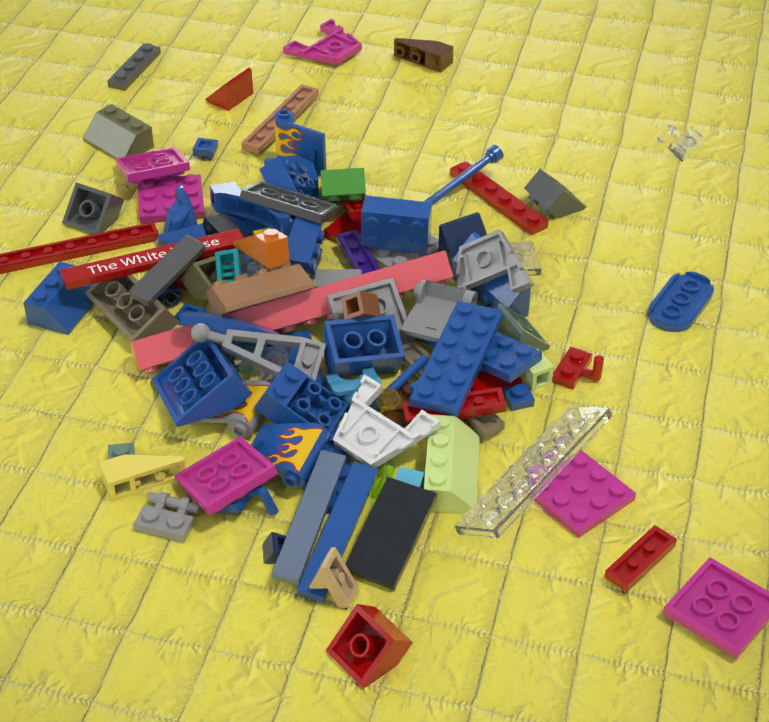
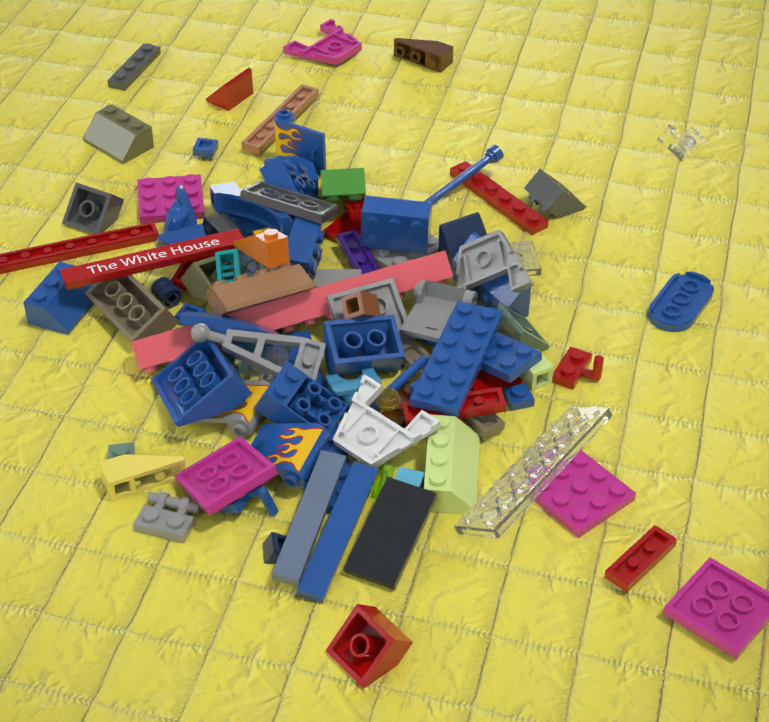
dark pink plate [115,147,190,184] -> none
dark grey tile [129,235,205,307] -> none
tan slope [309,547,358,608] -> none

